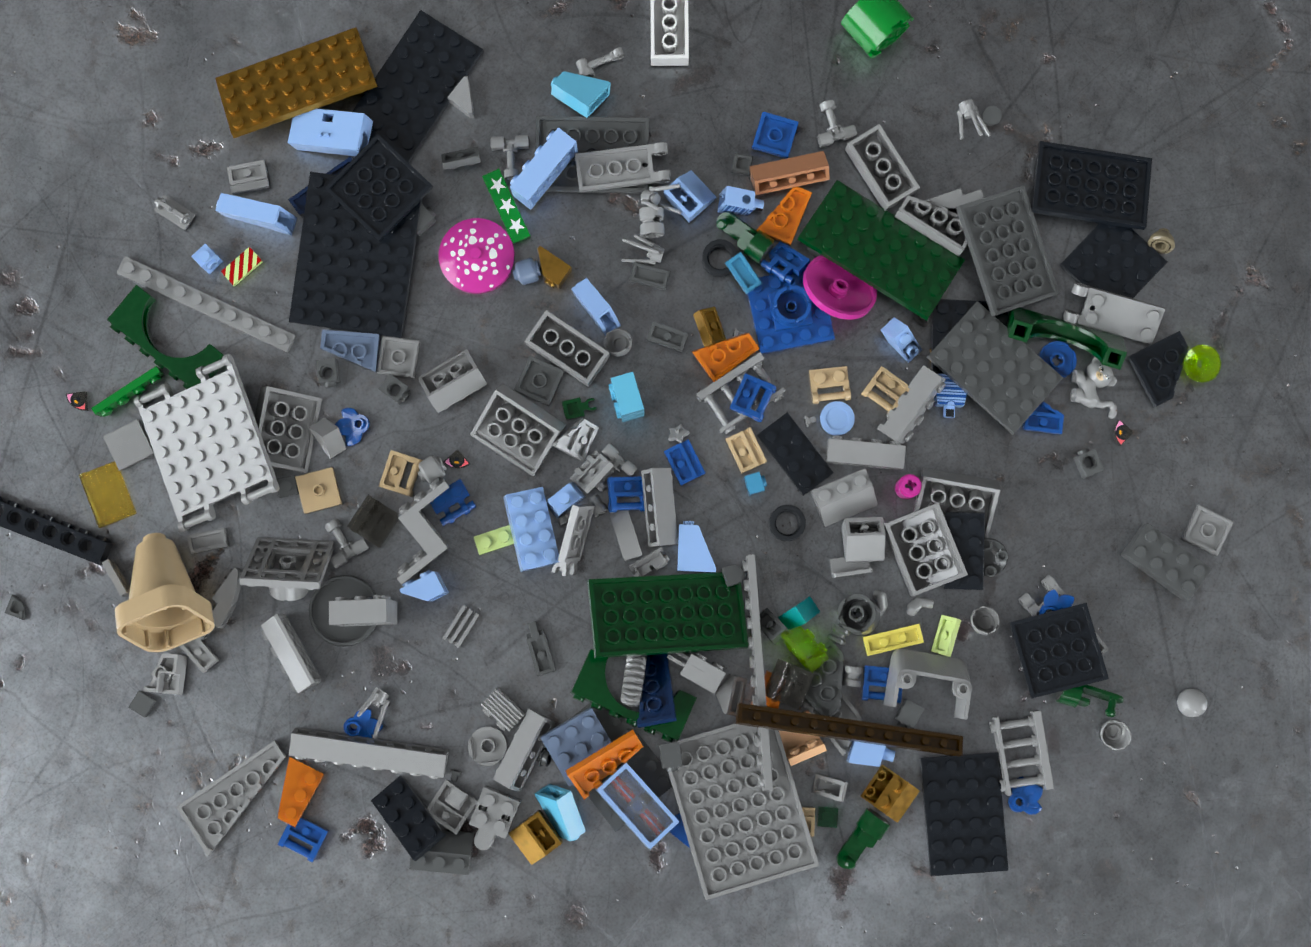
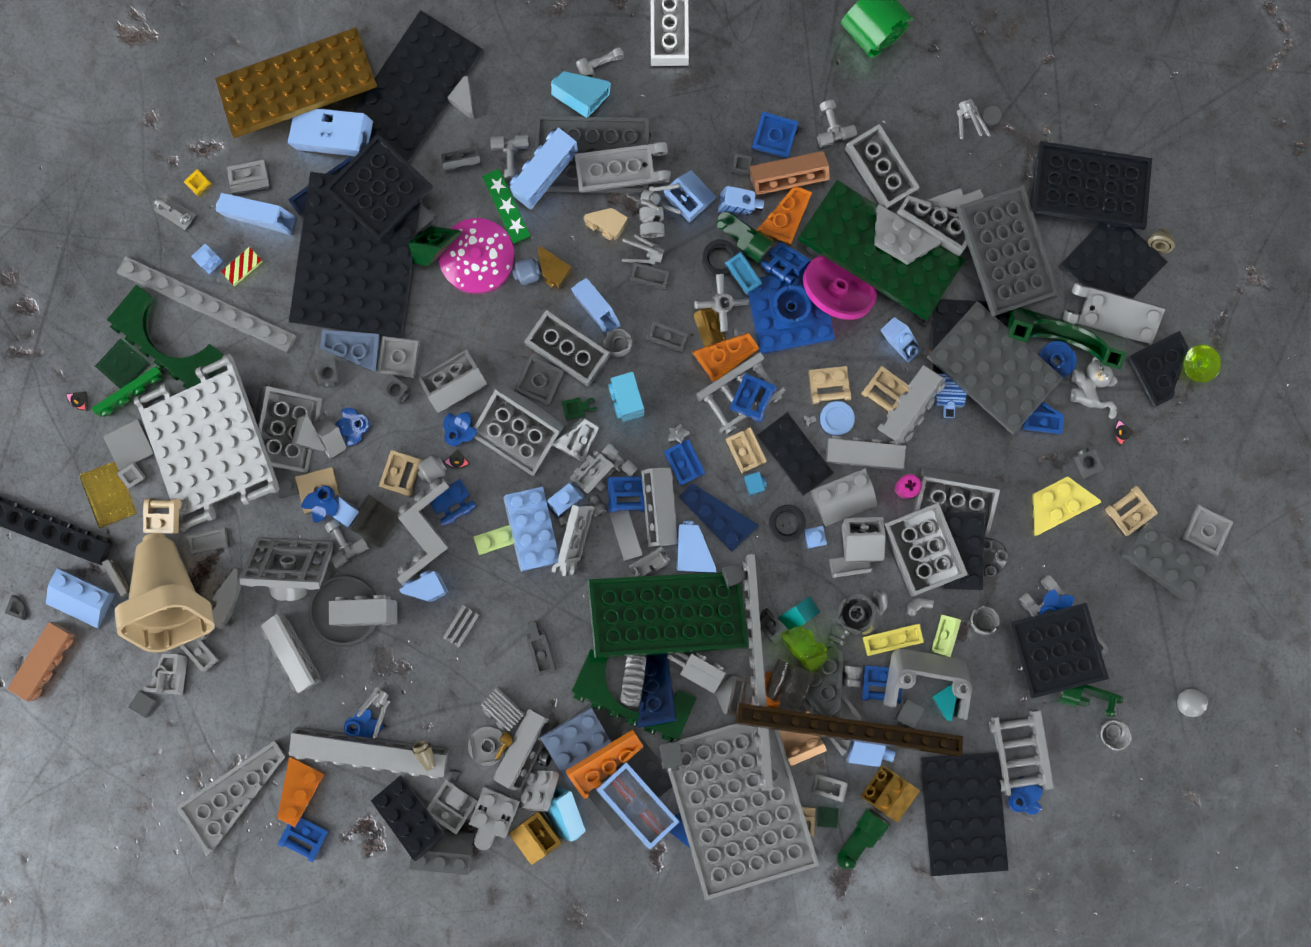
none -> nougat brick [7,622,74,701]
none -> light blue slope [46,568,116,628]
none -> clear green tile [95,338,150,389]
none -> light grey plate [117,462,145,489]
none -> tan plate [143,498,182,533]
none -> yellow tile [184,169,212,196]
none -> light grey slope [291,415,325,451]
none -> blue plate [301,486,338,523]
none -> light blue brick [333,494,359,527]
none -> dark green slope [408,226,462,266]
none -> dark tan cone [412,740,436,771]
none -> blue plate [443,412,478,446]
none -> pearl gold hand [495,732,512,760]
none -> light grey plate [519,770,559,812]
none -> tan slope [584,208,628,241]
none -> dark blue wing [679,483,759,552]
none -> light grey bar [694,274,750,332]
none -> light blue plate [804,526,827,548]
none -> light grey wing [874,204,942,265]
none -> teal slope [930,682,957,721]
none -> light yellow wing [1032,476,1101,536]
none -> tan plate [1105,486,1158,536]

